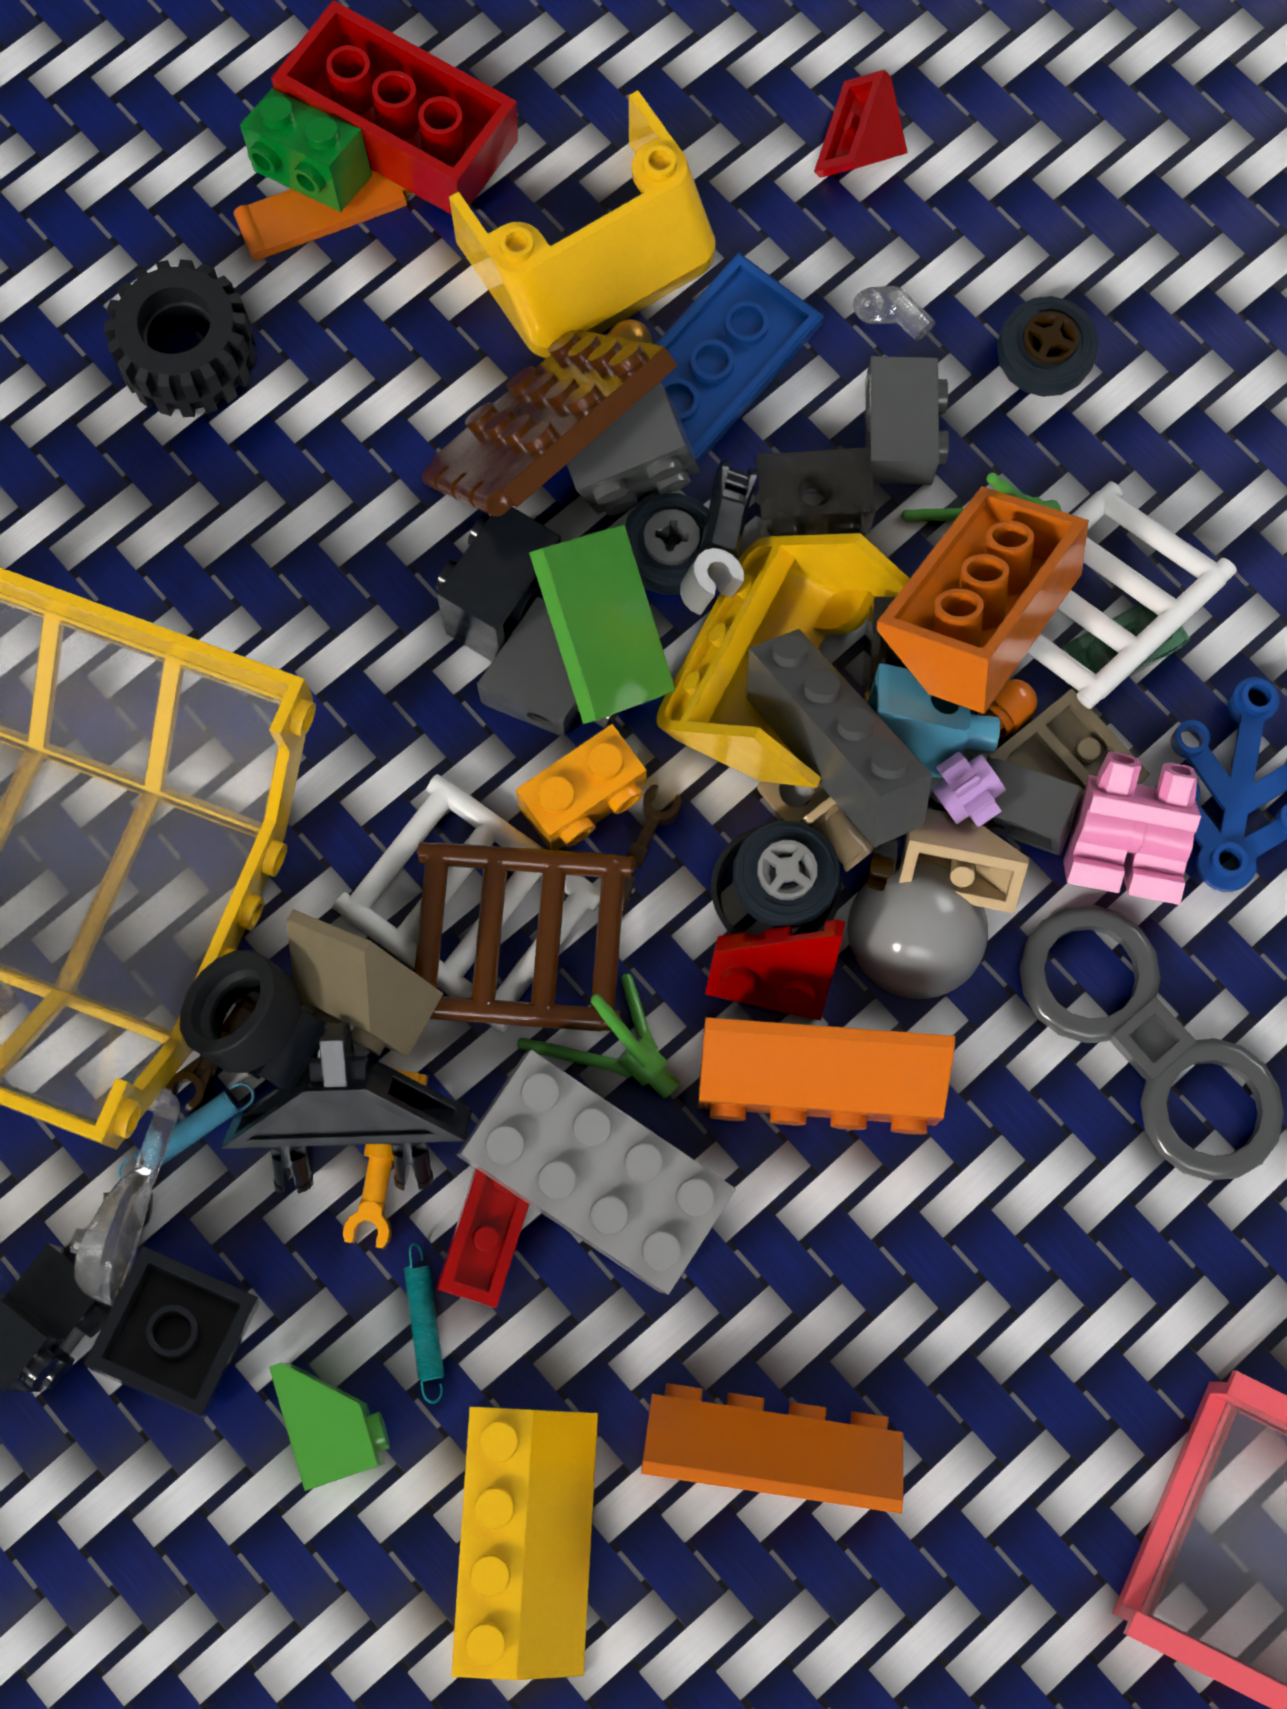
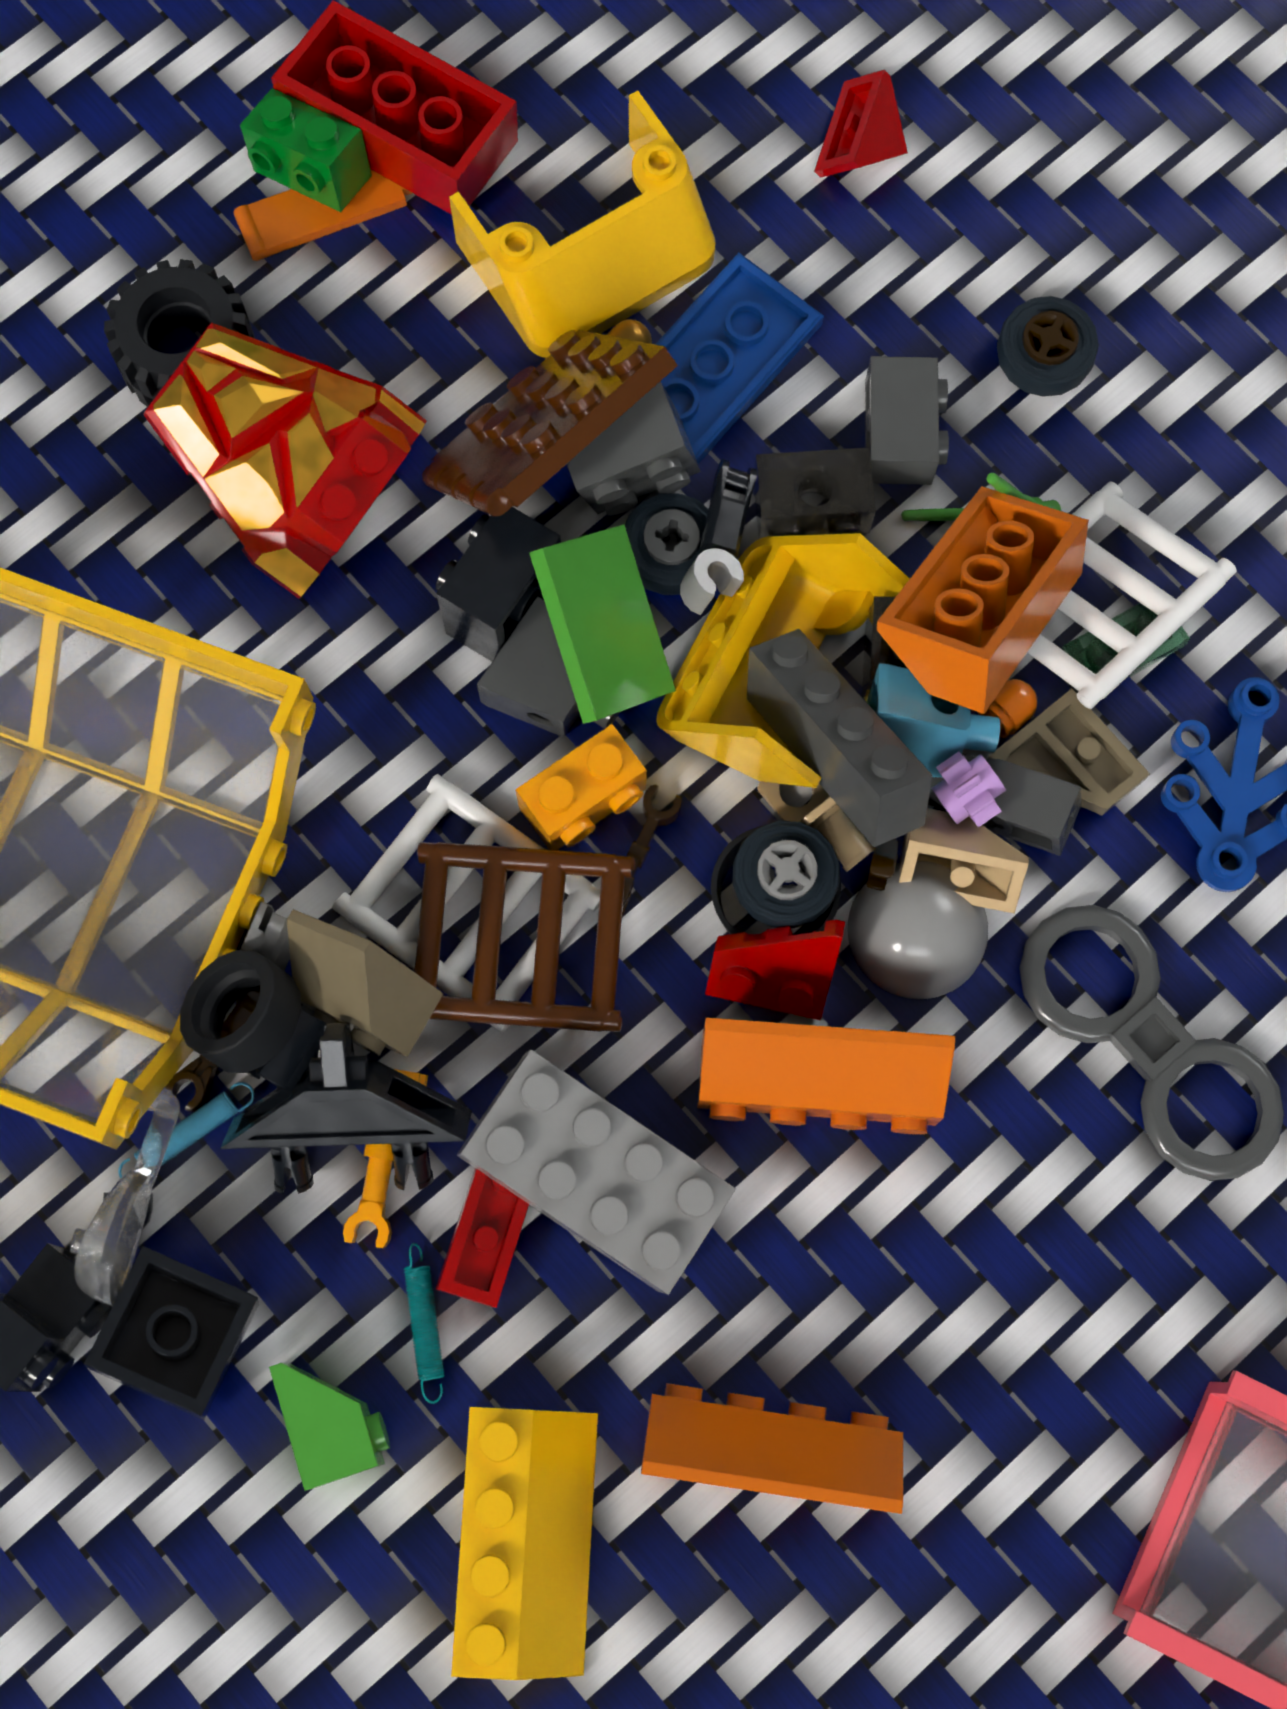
bright green plant [517,973,680,1099] -> none
clear arm [853,286,935,342] -> none
bright pink hips [1063,751,1201,905] -> none
none -> wedge [143,322,427,599]
none -> light grey wheel [240,901,290,971]

